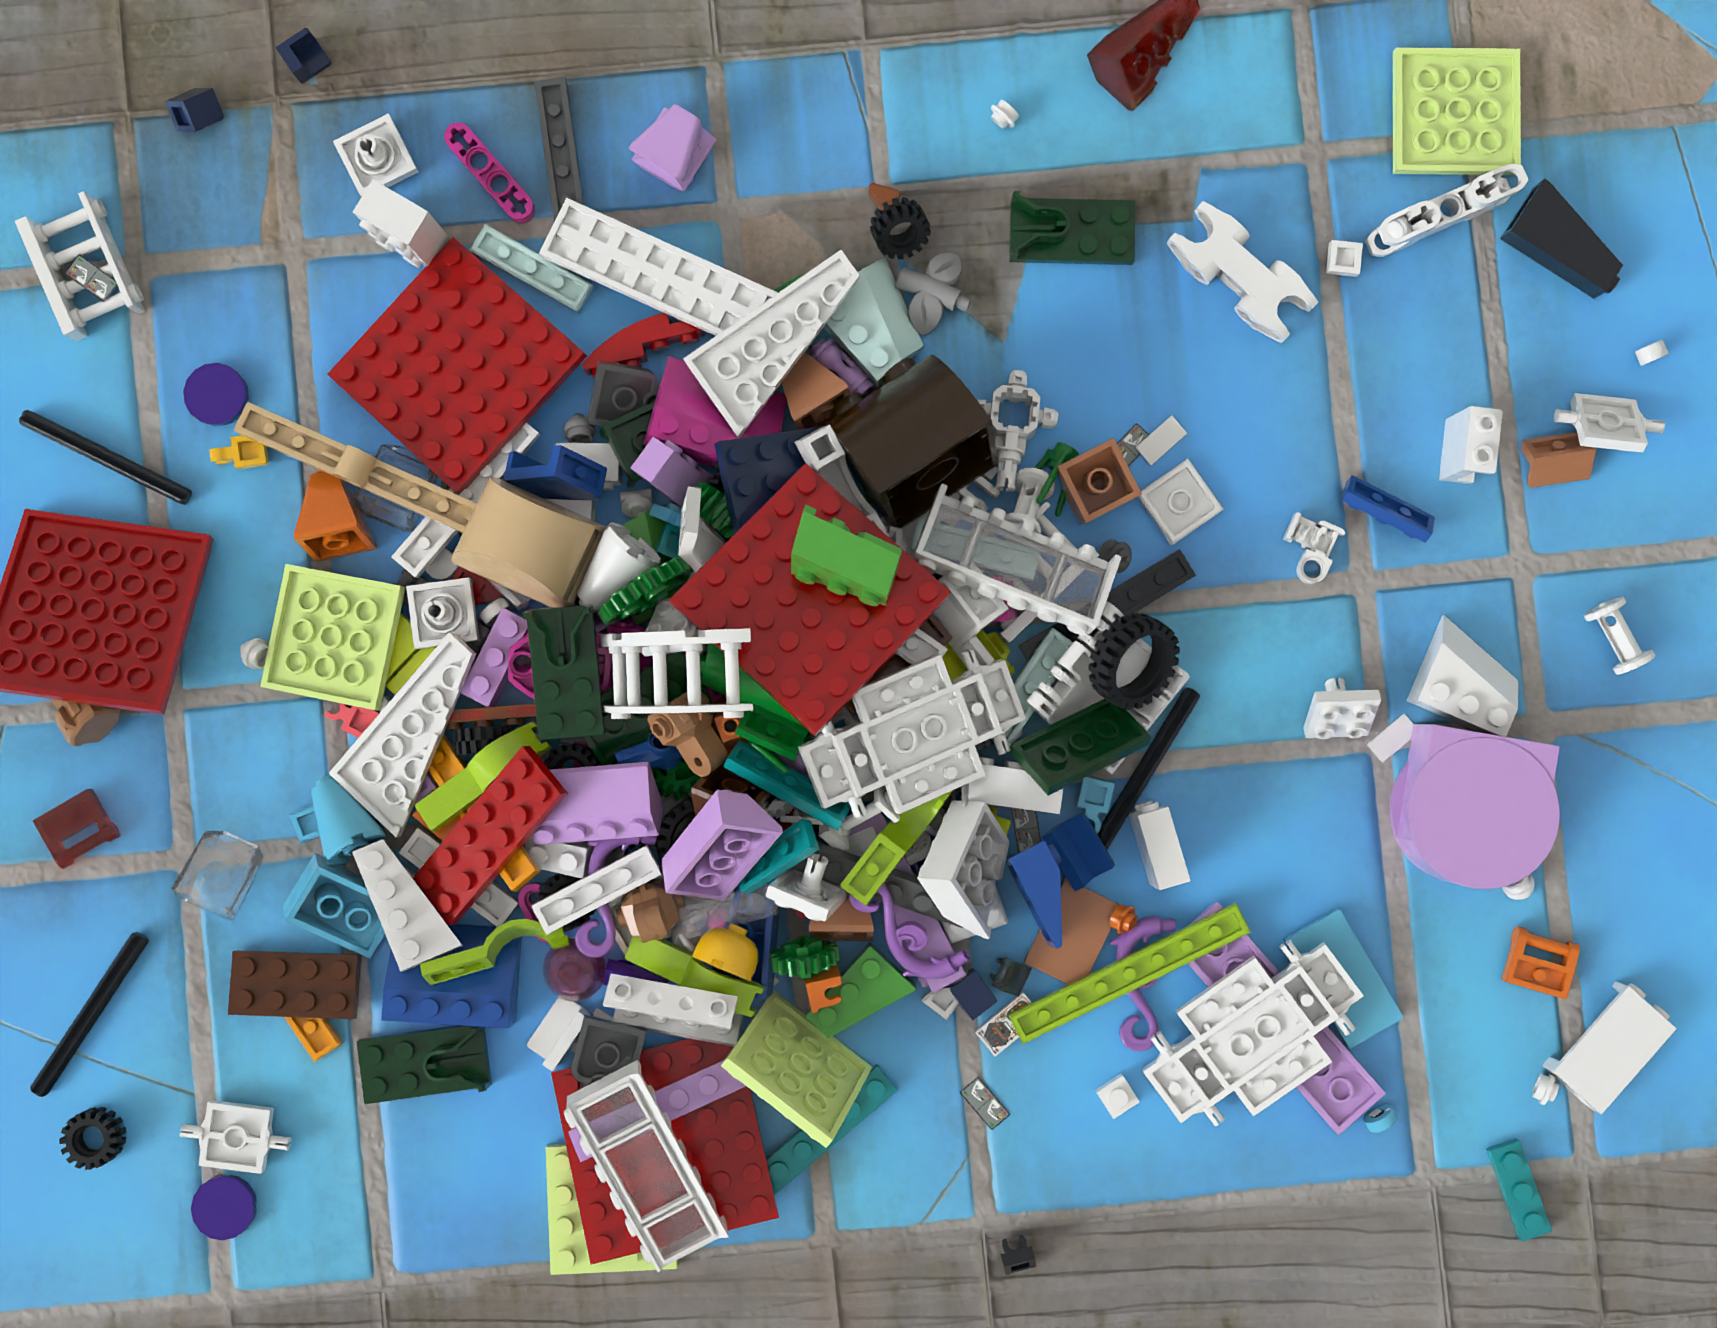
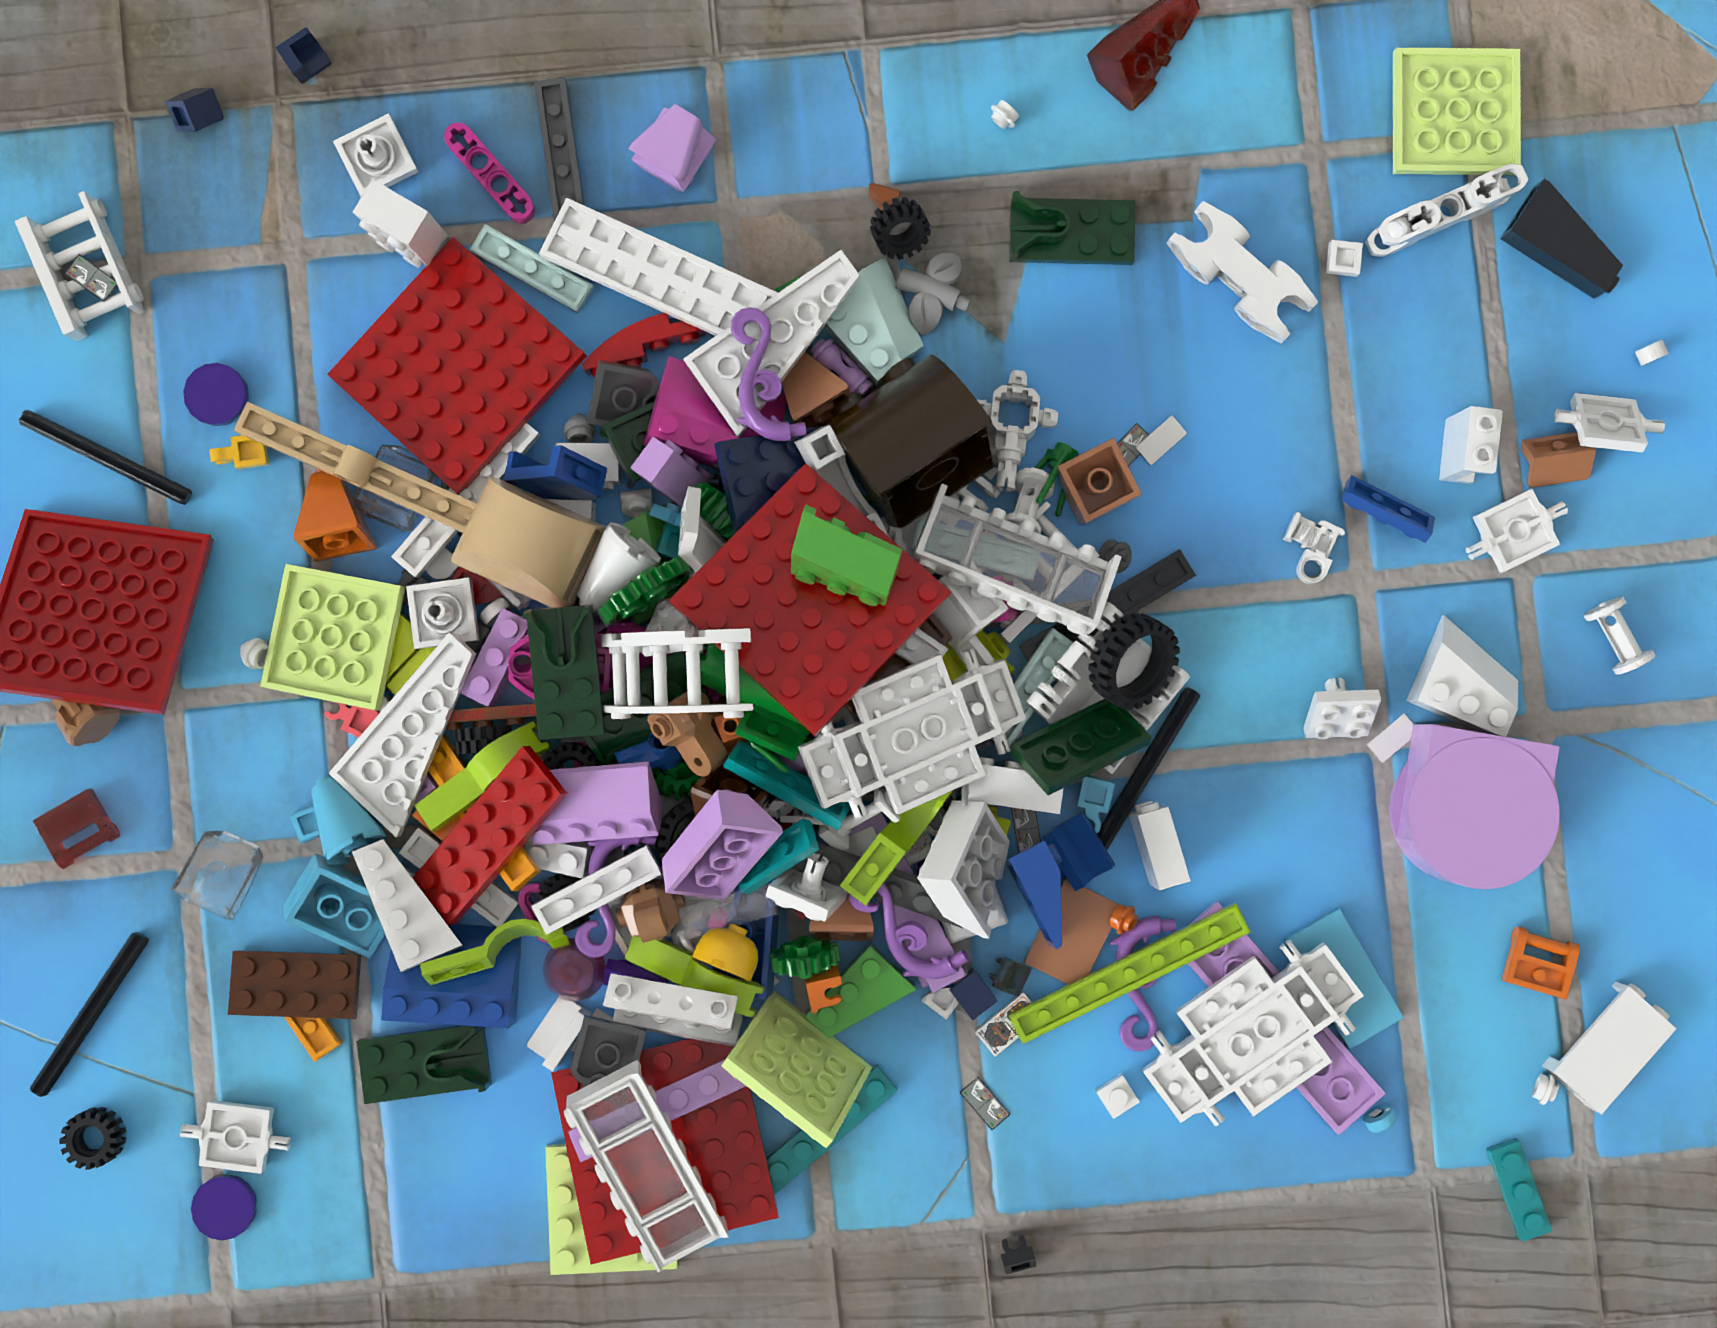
white tile [1137,459,1224,546] -> none
white plate [1502,874,1535,900] -> none
none -> medium lavender plant [730,307,806,441]
none -> white plate [1466,489,1568,573]

